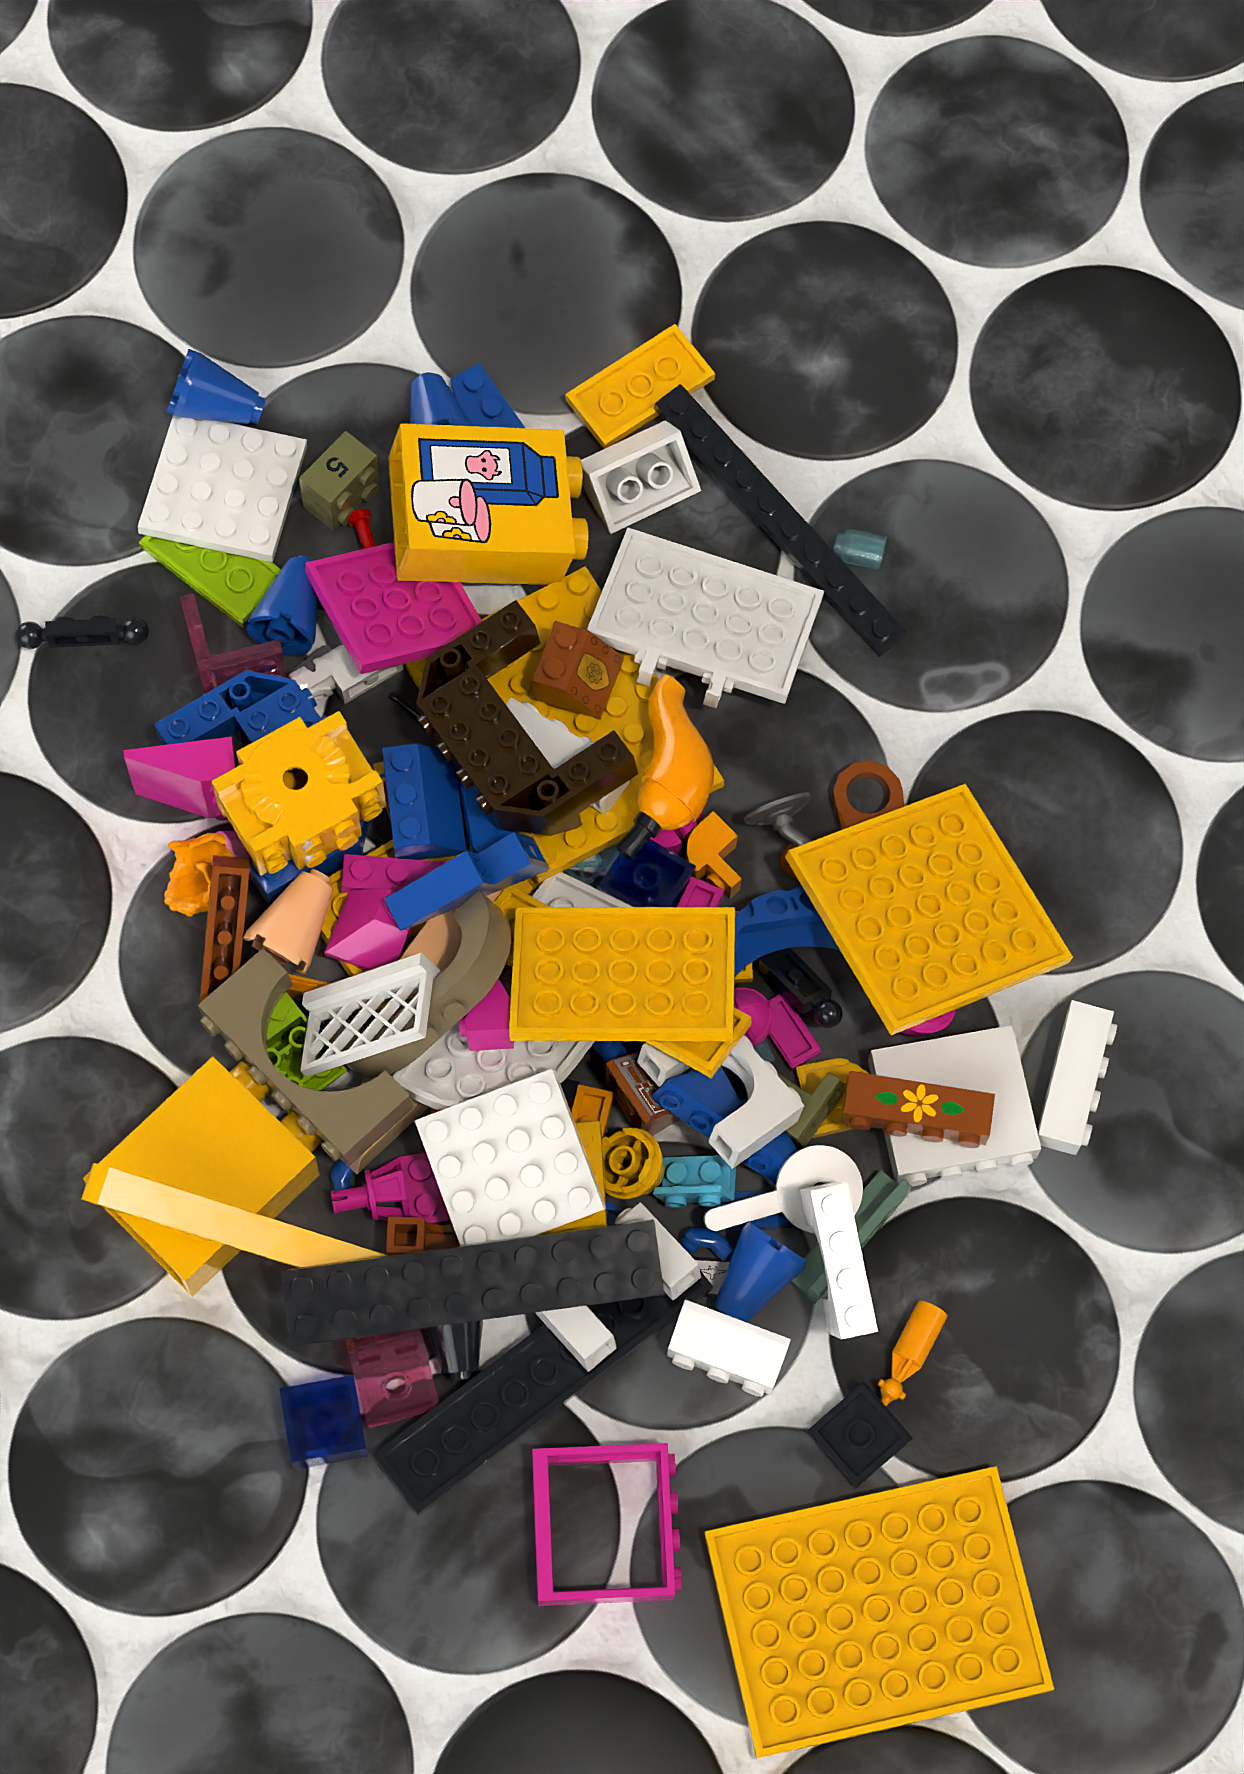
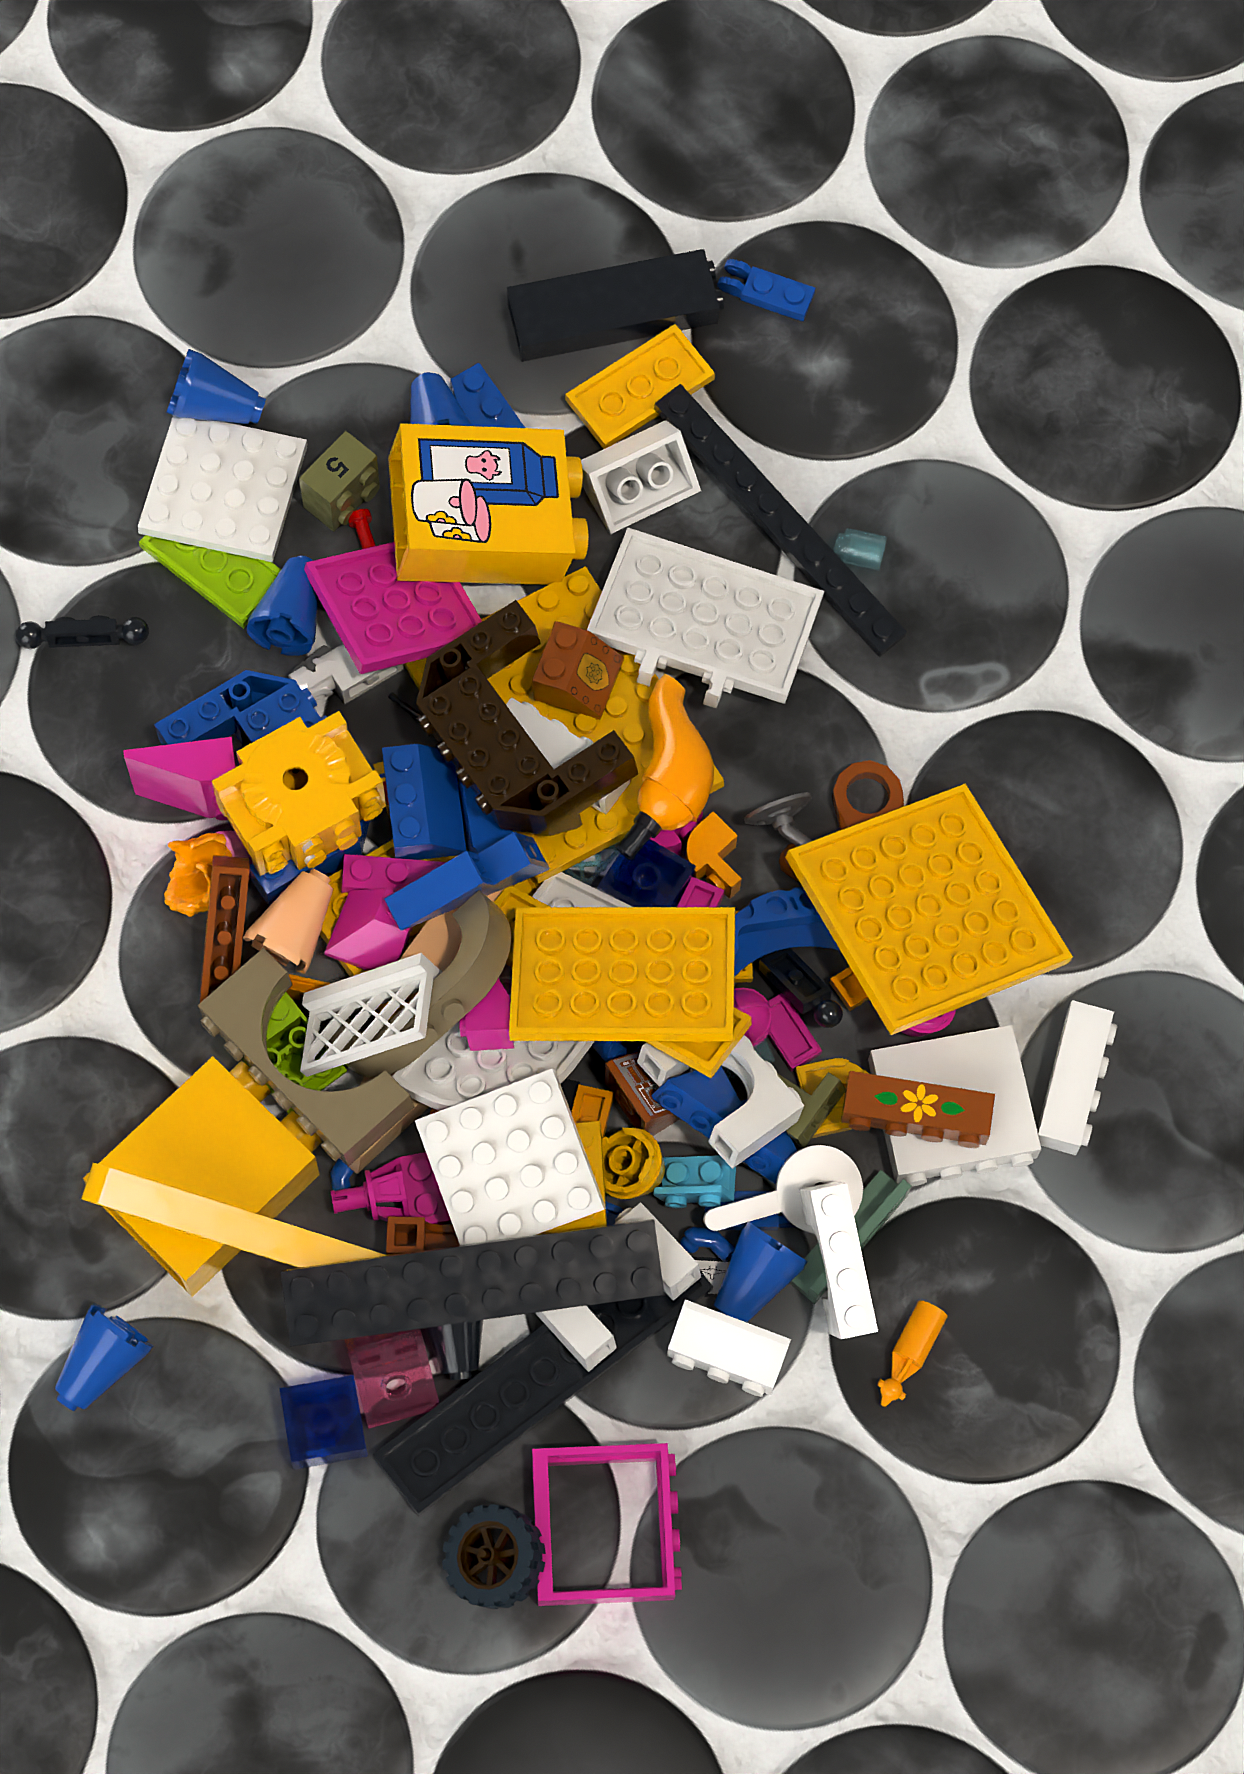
clear pink bracket [180,593,287,694] -> none
yellow plate [704,1466,1054,1759] -> none
black plate [807,1381,914,1488] -> none
none -> blue cone [55,1303,154,1411]
none -> black wheel [442,1504,546,1609]
none -> black brick [507,249,724,362]
none -> blue hinge [717,259,816,321]
none -> light orange plate [829,966,869,1012]

